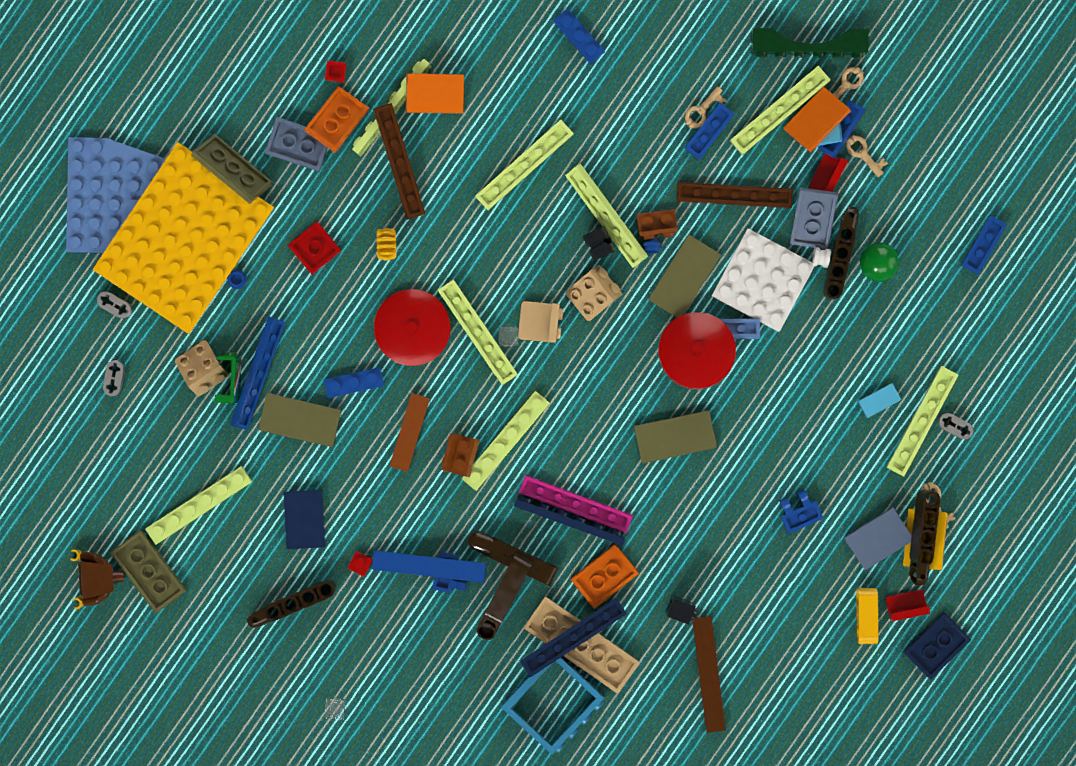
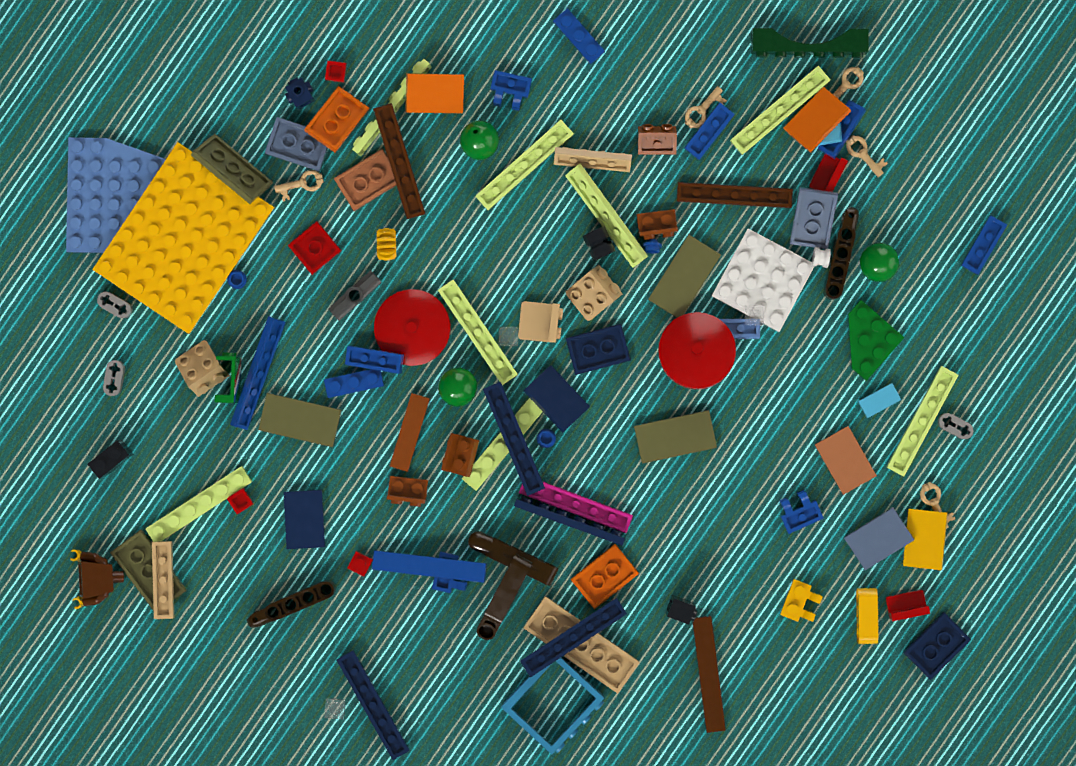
dark brown piece [909,489,940,586] -> none
none -> black brick [87,440,134,479]
none -> tan plate [152,541,174,619]
none -> red plate [227,488,254,515]
none -> tan piece [274,170,324,202]
none -> dark blue brick [285,78,315,110]
none -> dark grey piece [328,270,382,321]
none -> nougat tile [334,149,396,211]
none -> dark blue plate [336,650,410,760]
none -> blue plate [345,345,404,374]
none -> dark orange bracket [387,476,428,507]
none -> green piece [438,367,478,407]
none -> green piece [460,120,499,160]
none -> dark blue plate [483,382,545,496]
none -> blue plate [490,70,532,111]
none -> dark blue tile [523,365,590,433]
none -> blue plate [537,429,556,448]
none -> tan plate [554,147,632,172]
none -> dark blue tile [566,324,631,375]
none -> bracket [638,124,677,155]
none -> clear plate [744,305,765,326]
none -> yellow plate [780,579,823,622]
none -> nougat tile [814,426,877,495]
none -> green plate [847,300,904,381]

